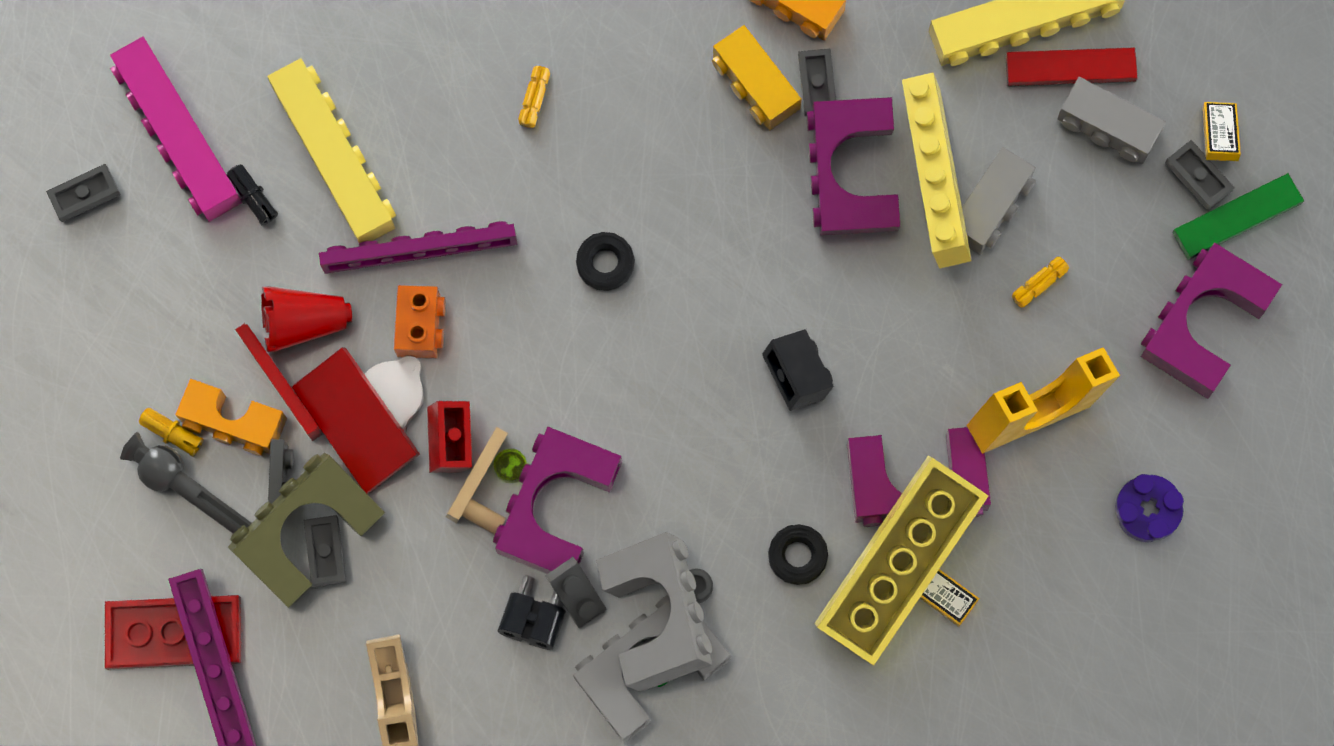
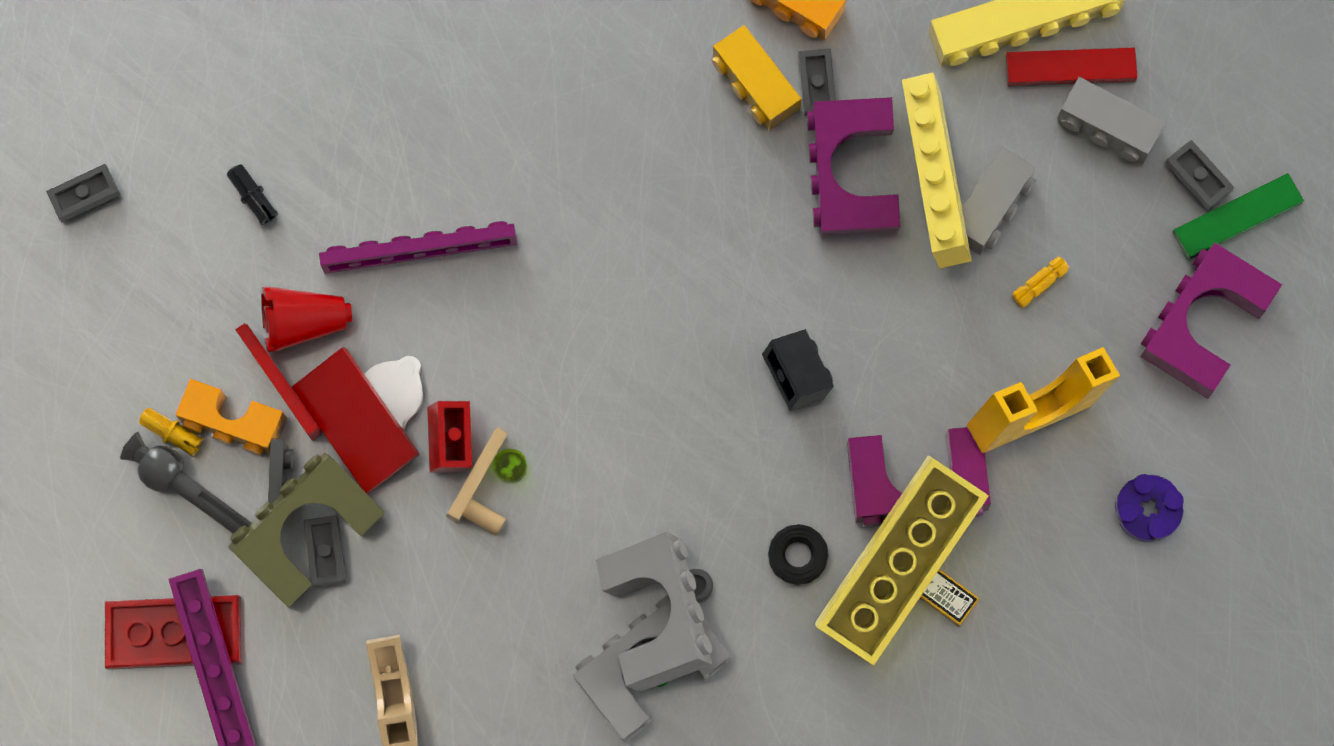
dark pink brick [110,36,242,222] -> none
light yellow brick [267,58,396,244] -> none
orange brick [394,285,445,358] -> none
magenta arch [493,427,623,574] -> none
black piece [497,575,566,650] -> none
yellow axle [518,65,550,128] -> none
dark grey plate [545,557,607,628] -> none
black tyre [576,232,635,291] -> none
tile [1202,102,1241,161] -> none

